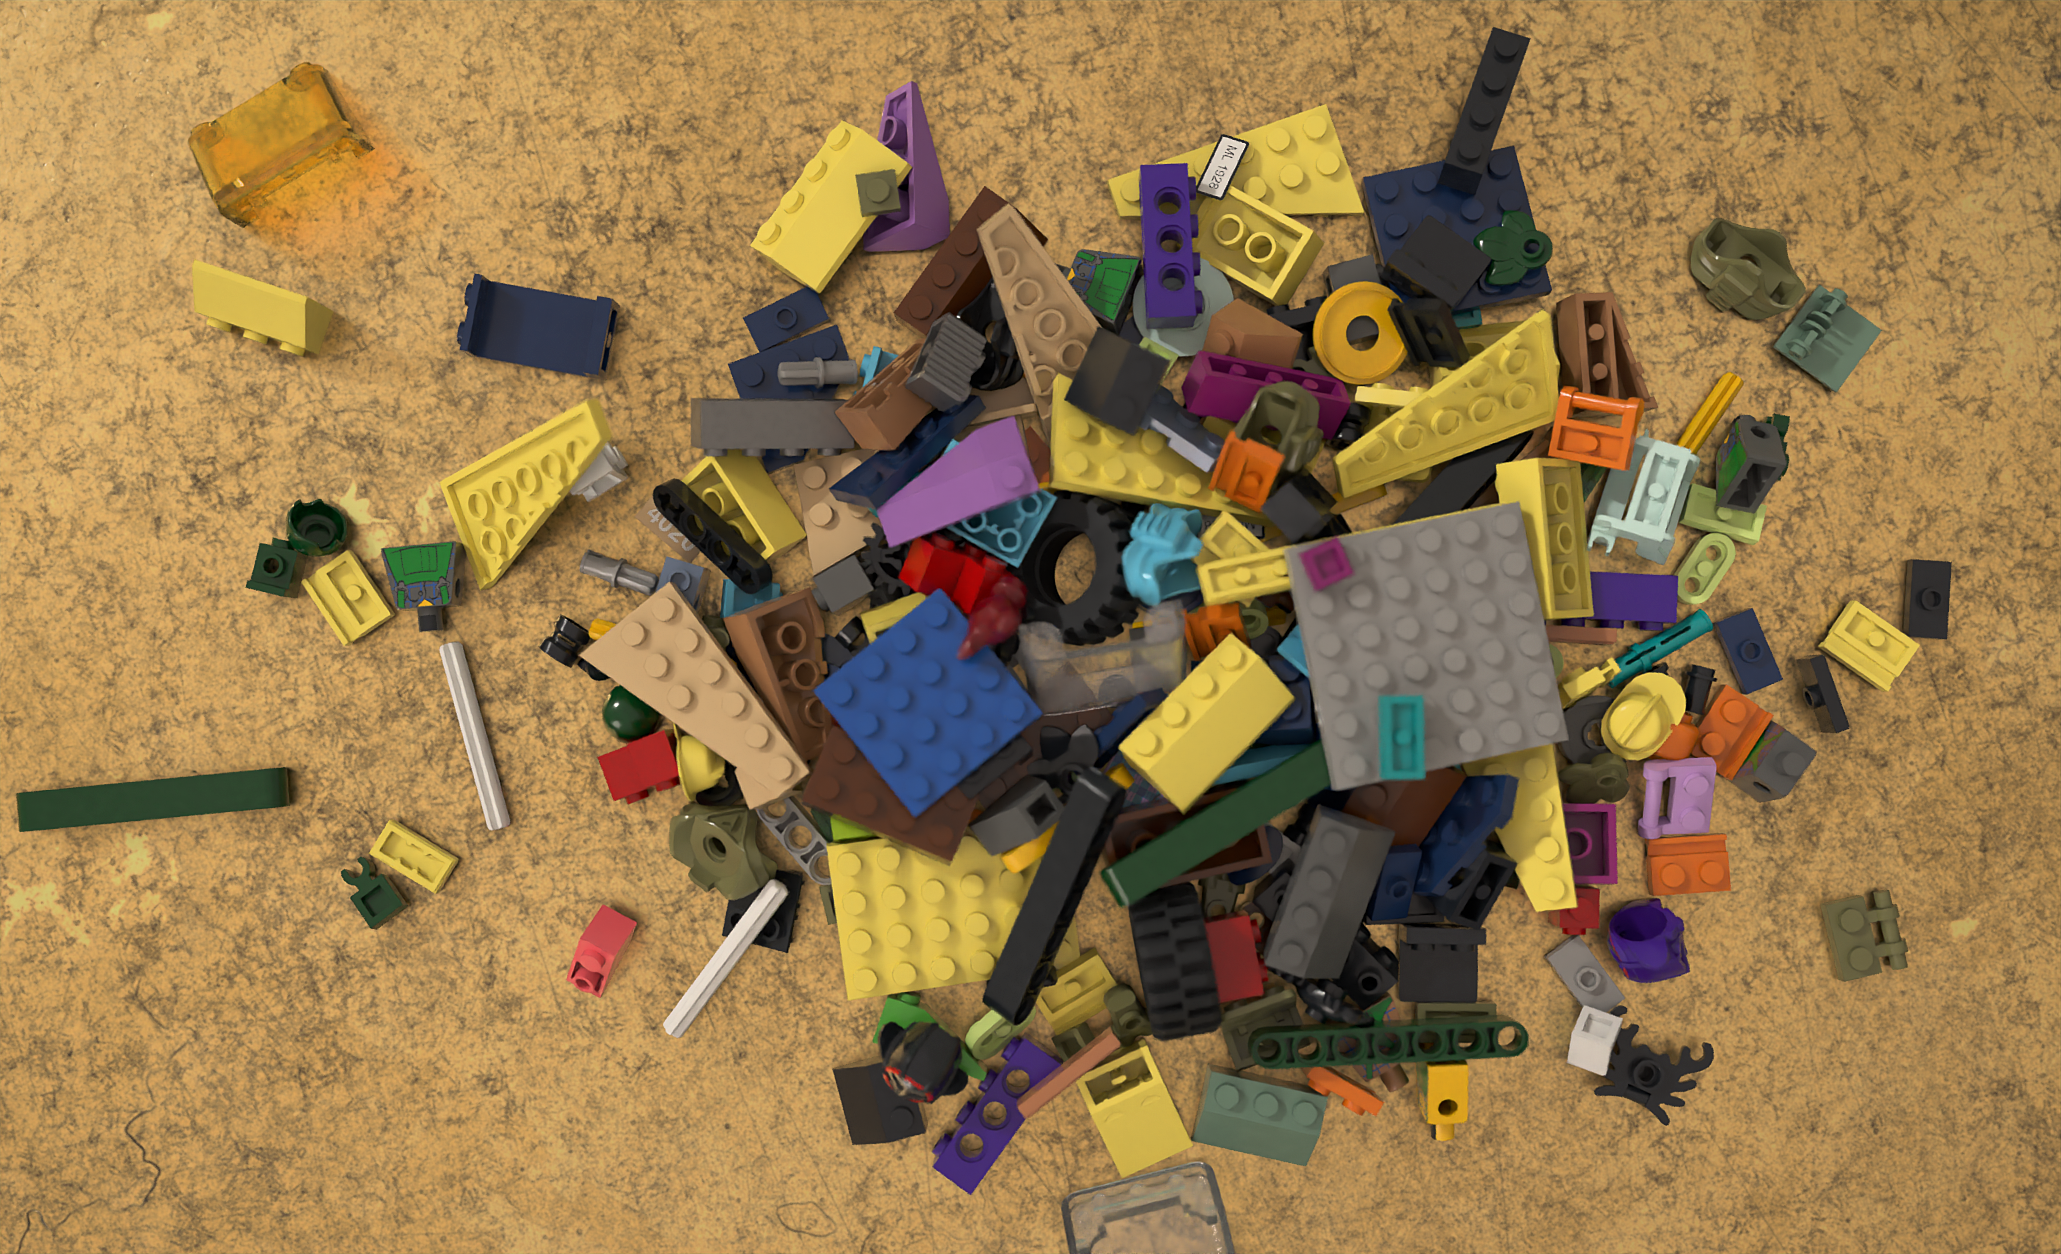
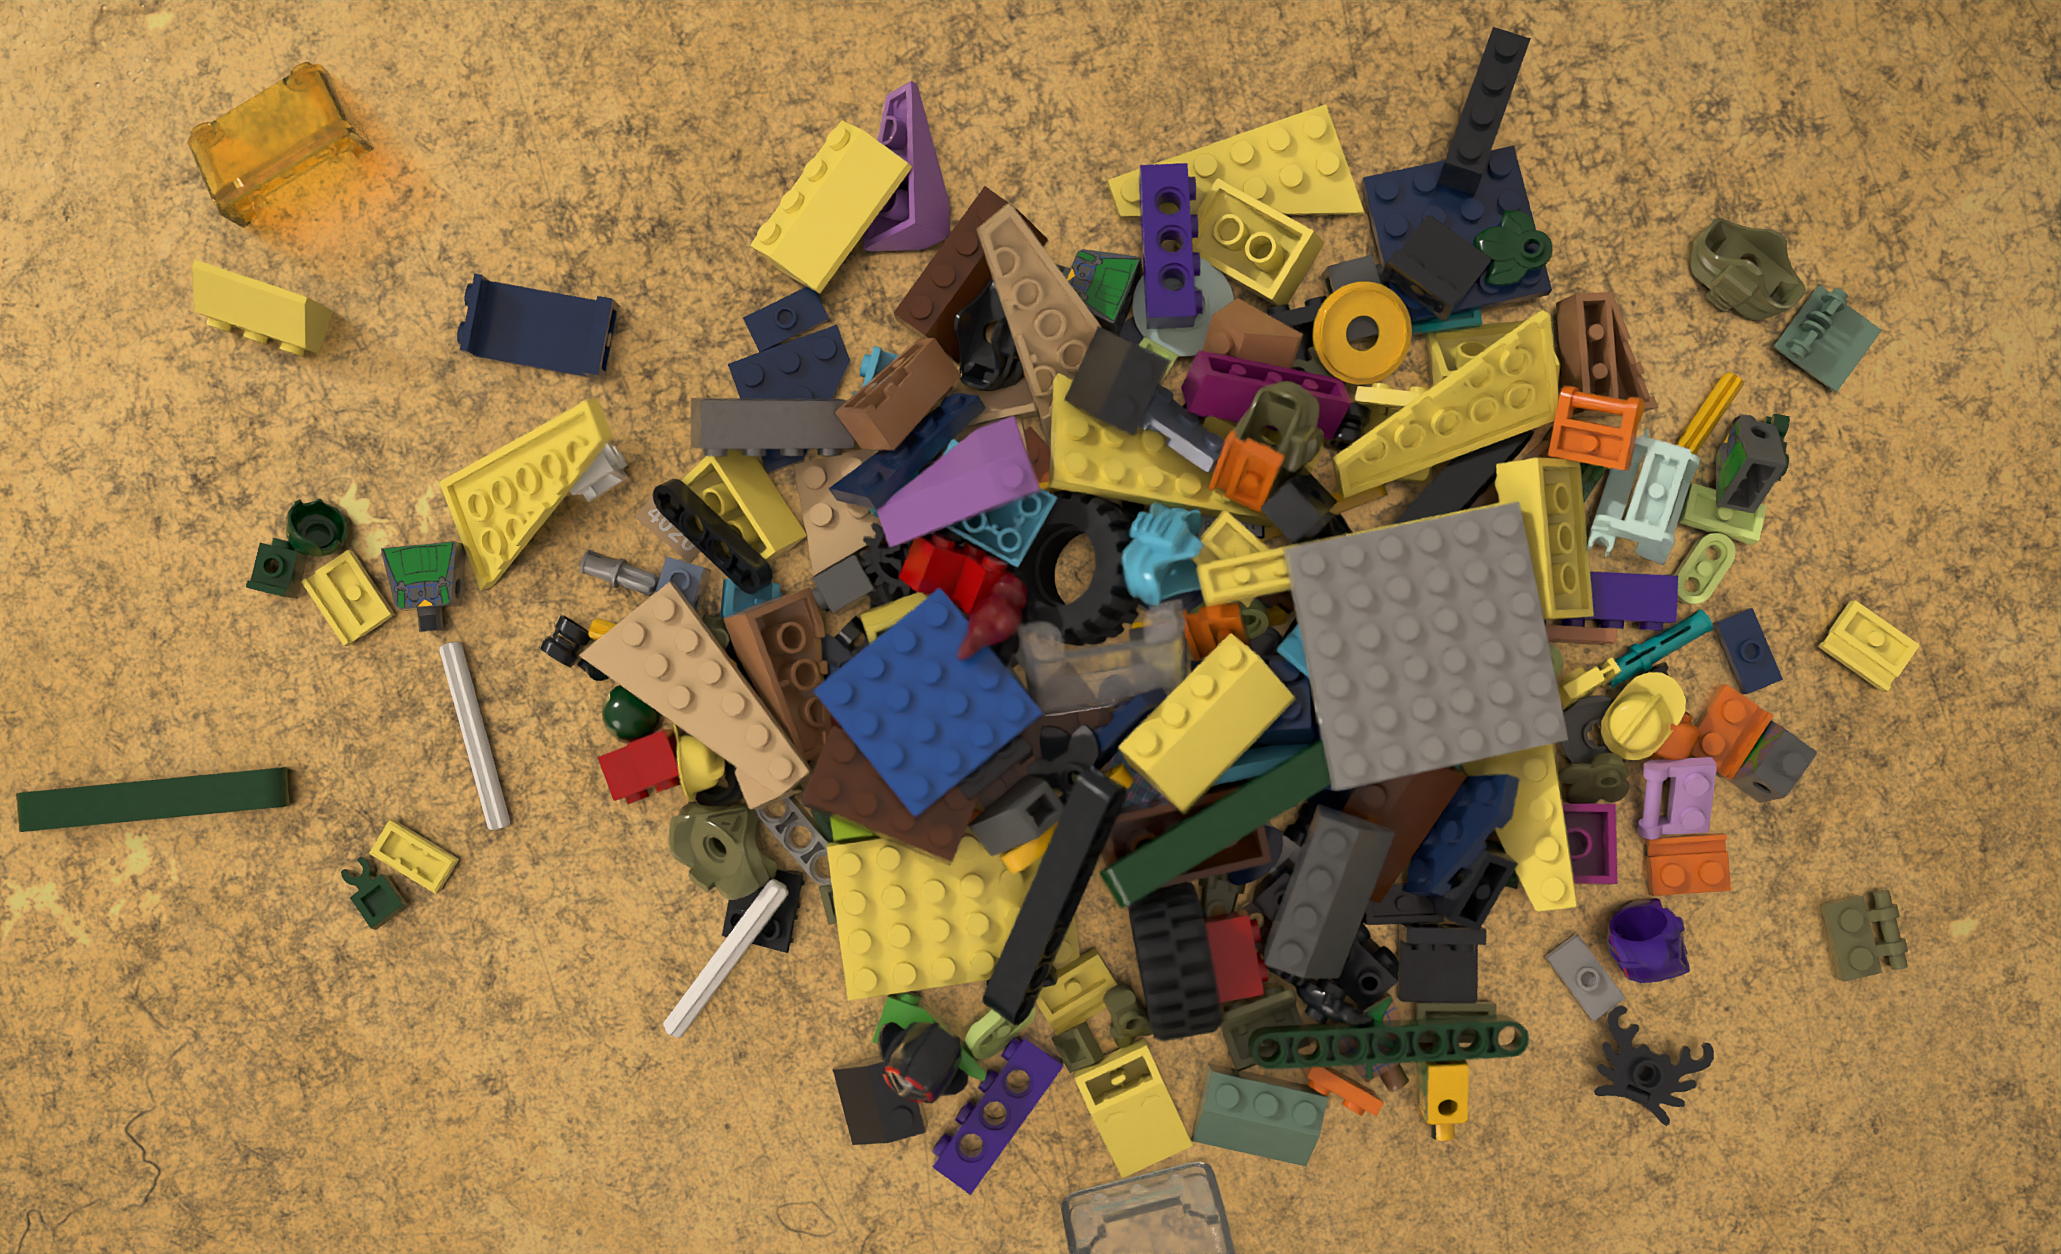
coral slope [566,905,637,998] -> none
light grey axle [778,357,858,389] -> none
olive plate [855,169,901,217] -> none
flat silver brick [905,312,987,411] -> none
nougat tile [1017,1027,1121,1119] -> none
white sticker [1196,134,1249,200] -> none
magenta tile [1298,536,1355,592] -> none
dark blue plate [1366,844,1422,921] -> none
teal plate [1378,695,1425,779] -> none
black plate [1387,298,1470,367] -> none
red brick [1548,884,1600,935] -> none
white panel [1567,1005,1623,1076] -> none
black pin [1684,664,1718,715] -> none
black plate [1796,654,1849,733] -> none
black plate [1903,559,1952,640] -> none

